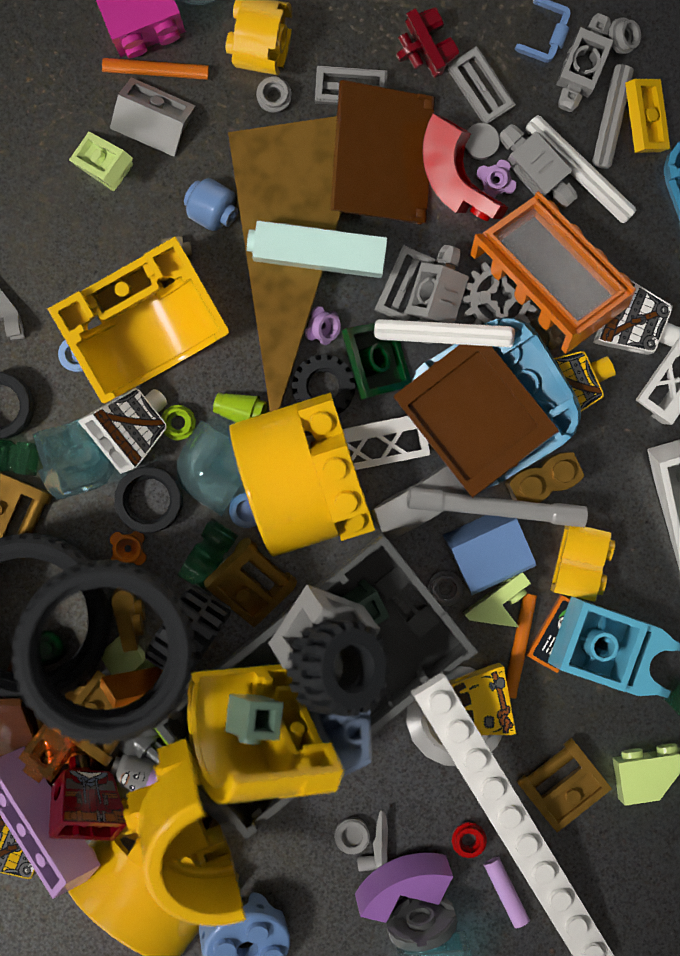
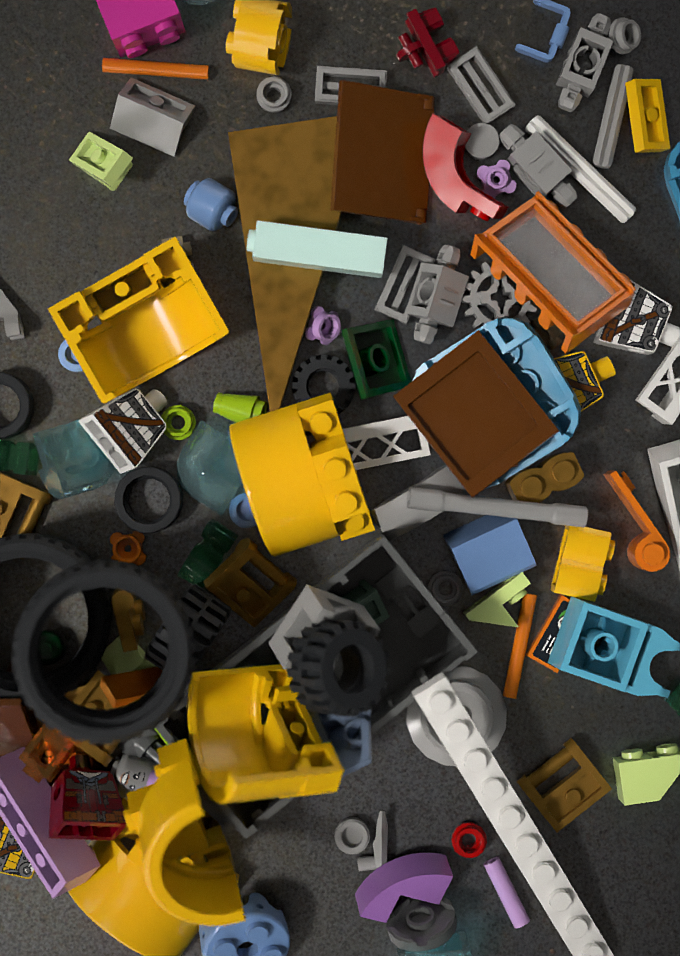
sand green brick [225,694,283,744] -> none
white axle [374,319,515,347] -> none
yellow torso [449,663,516,735] -> none
none -> orange door [603,470,670,572]

